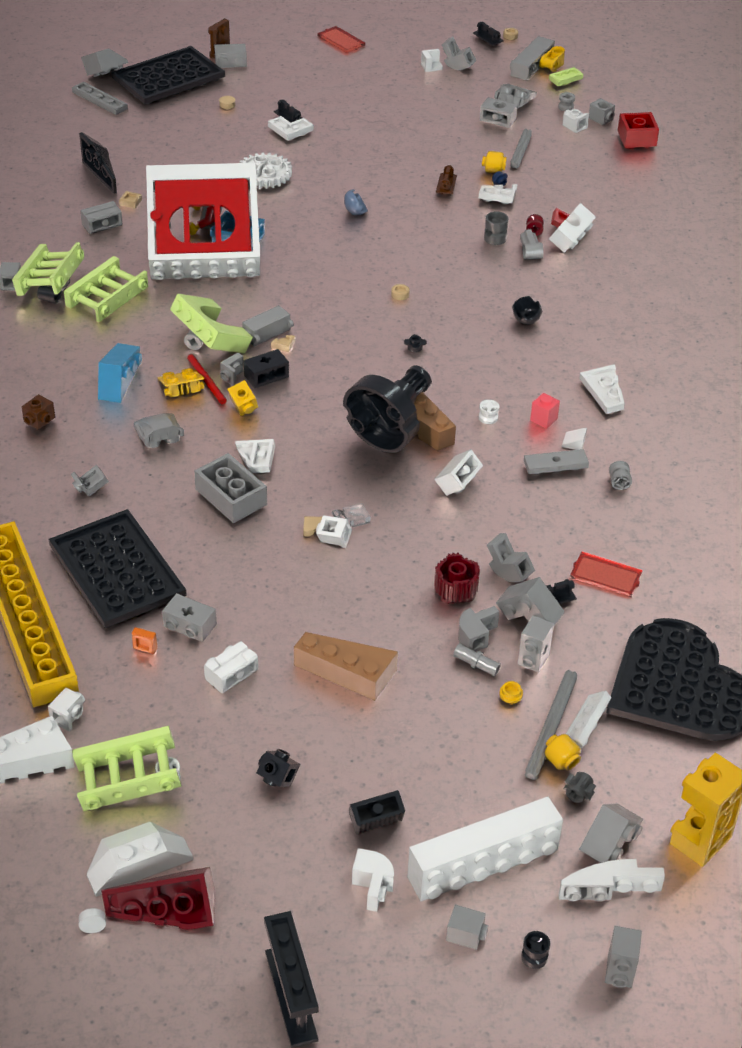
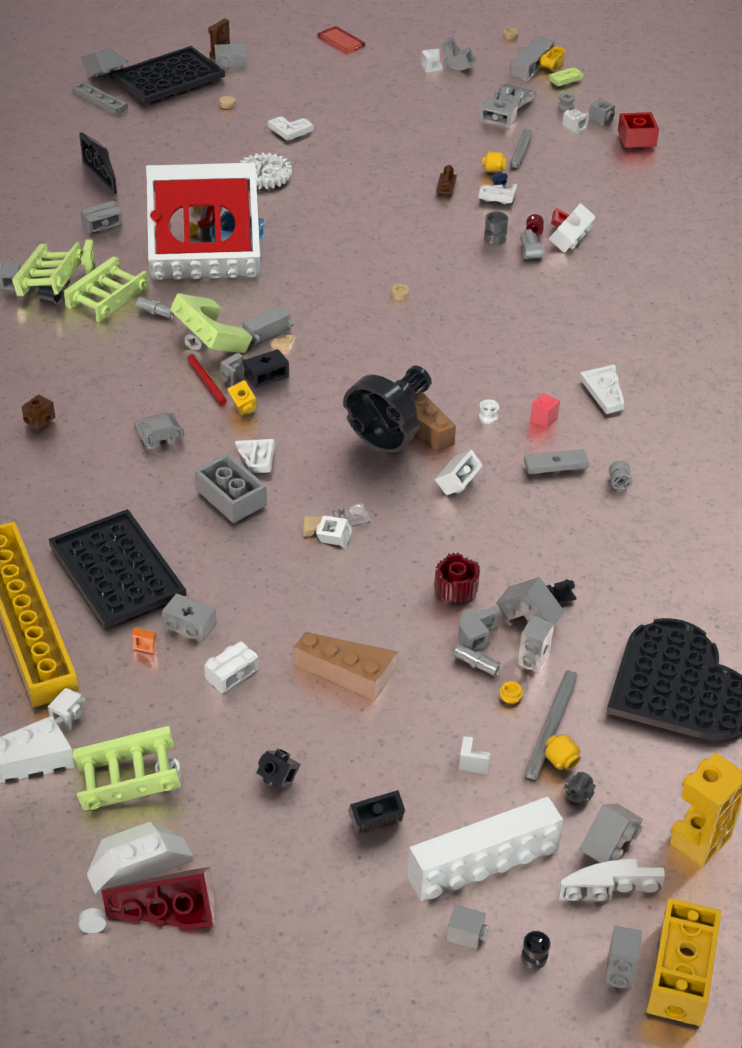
light grey bracket [71,465,109,497] -> none
dark azure wedge [98,343,142,403] -> none
tan tile [119,191,142,208] -> none
yellow hinge [157,368,204,398] -> none
black fence [264,911,319,1048] -> none
black hinge [274,100,302,123] -> none
sand blue hair [344,189,368,215] -> none
white brick [352,848,394,912] -> none
black plate [404,334,427,352] -> none
black hinge [473,22,504,46] -> none
light grey brick [487,533,535,582] -> none
black hair [512,296,542,325] -> none
white slope [562,428,587,450] -> none
white plate [566,691,611,748] -> none
clear red piece [570,551,643,597] -> none
none -> yellowish green plate [81,239,96,275]
none -> light grey pin [136,296,174,319]
none -> white panel [459,736,491,775]
none -> yellow plate [646,898,722,1026]

